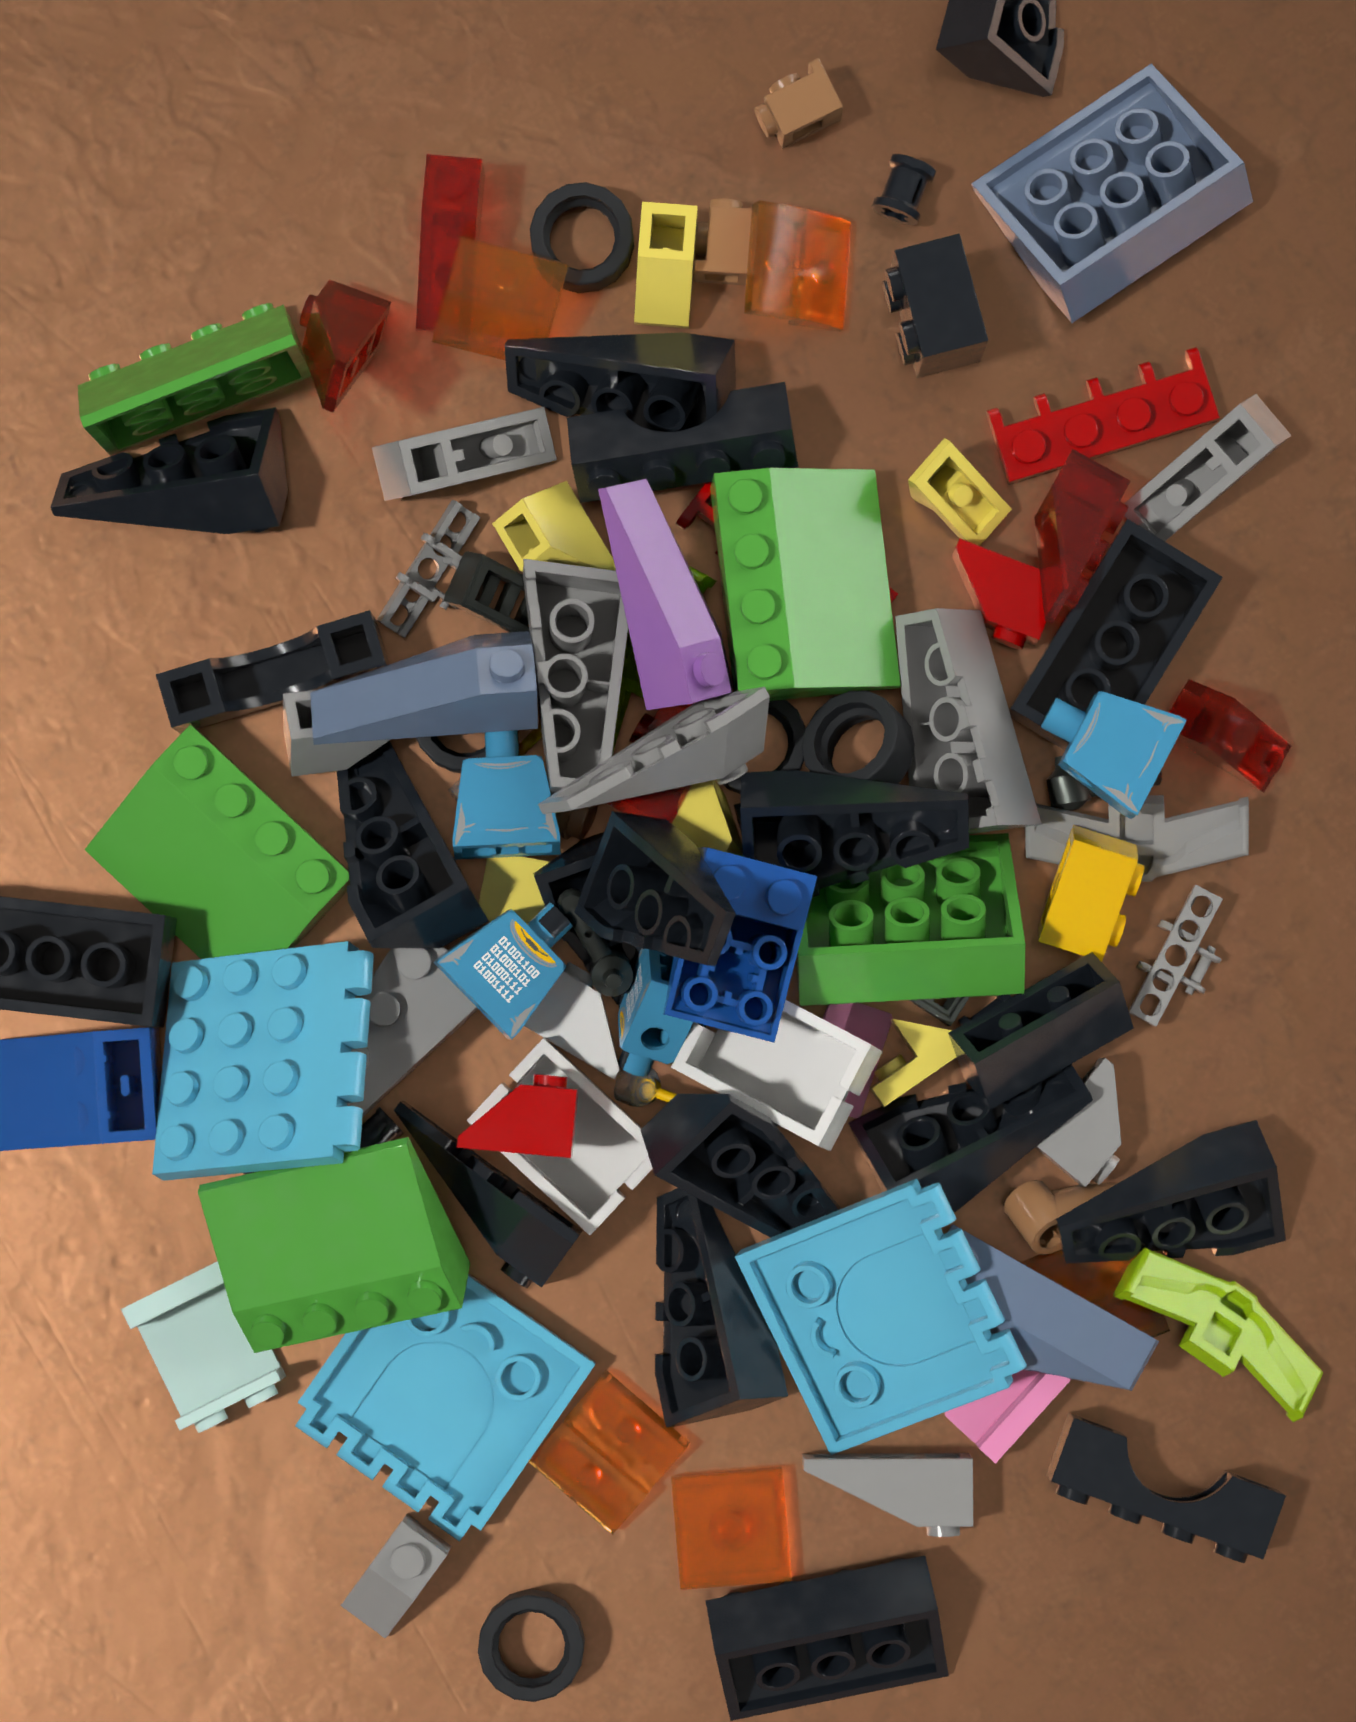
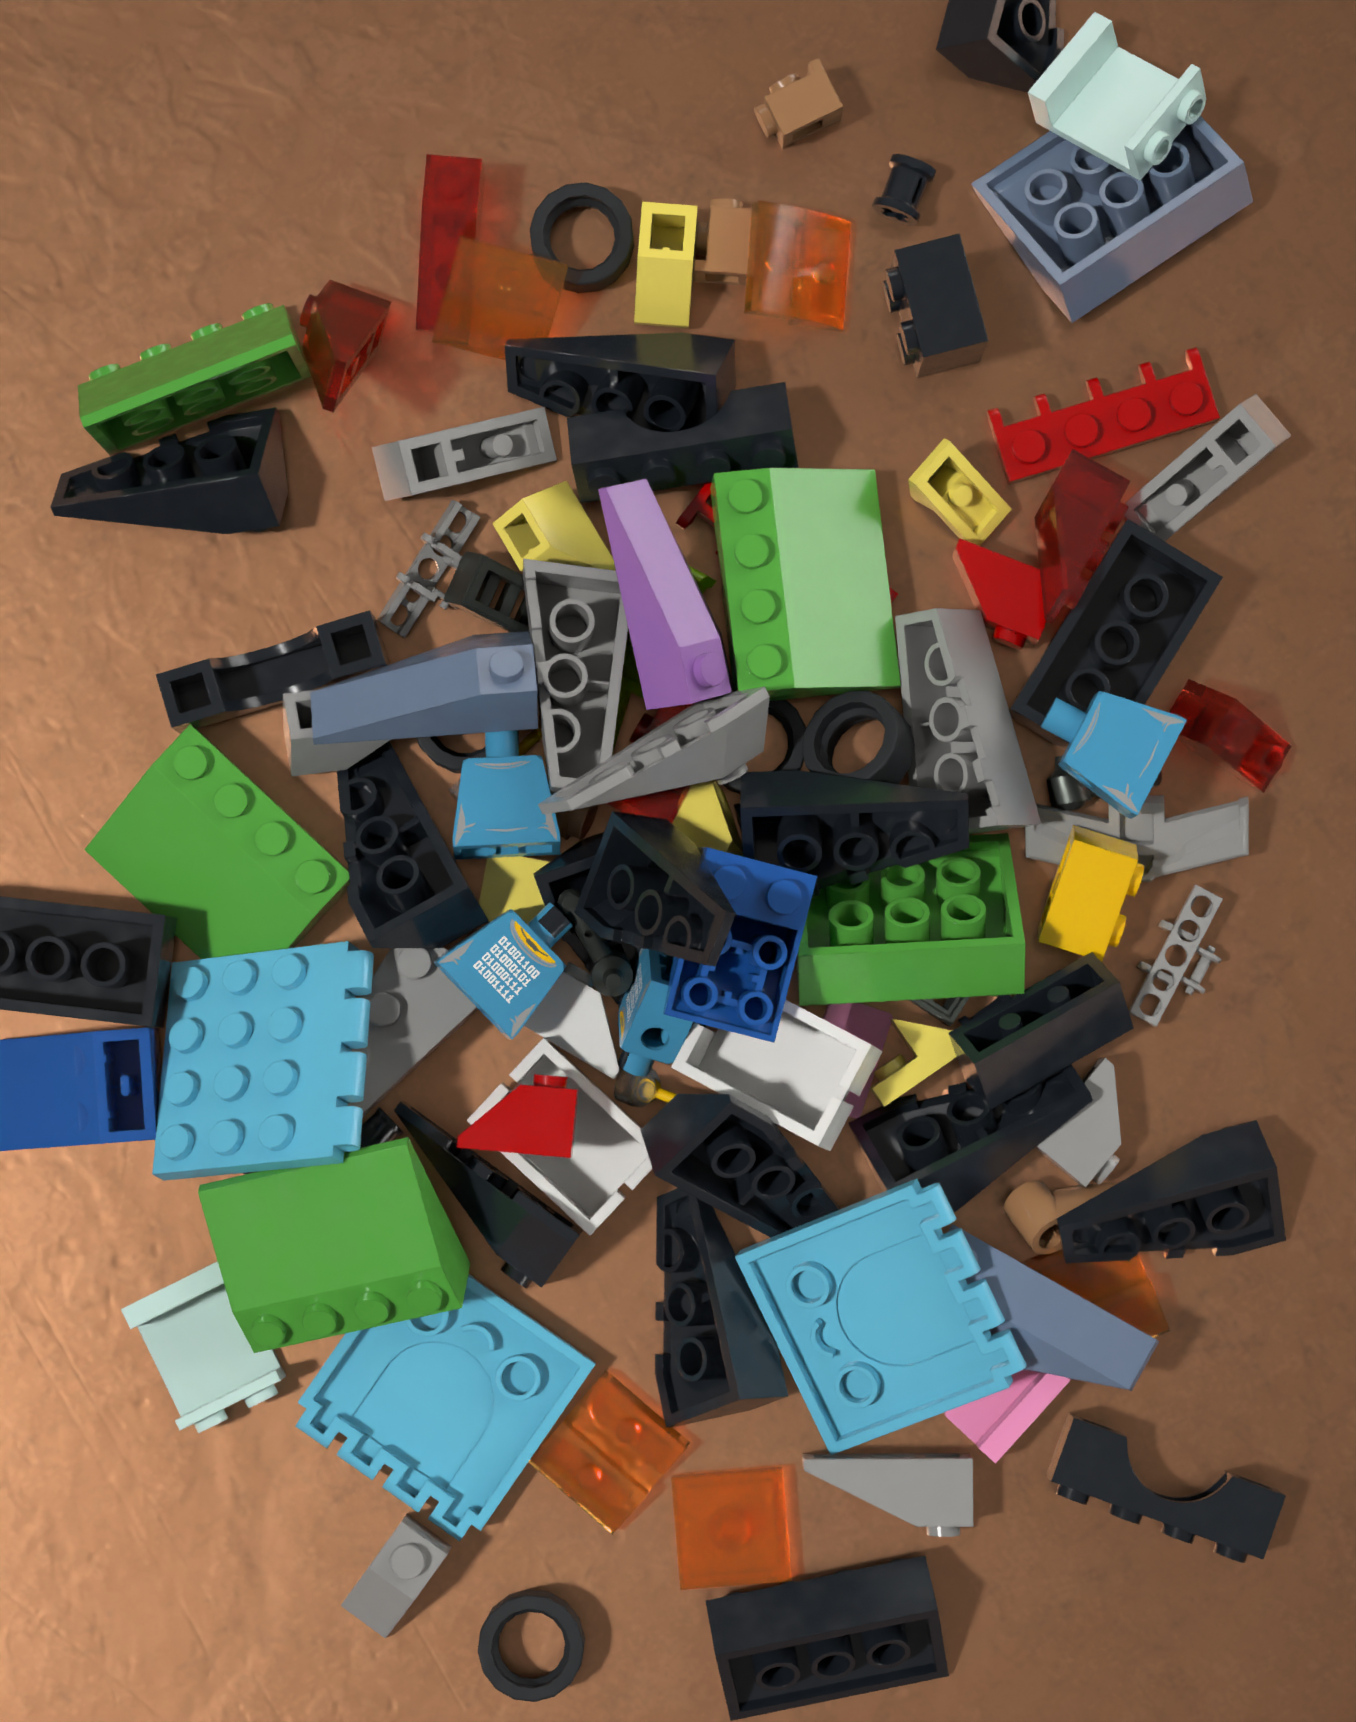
lime plate [1113,1248,1323,1422] -> none
none -> light aqua panel [1028,12,1207,181]

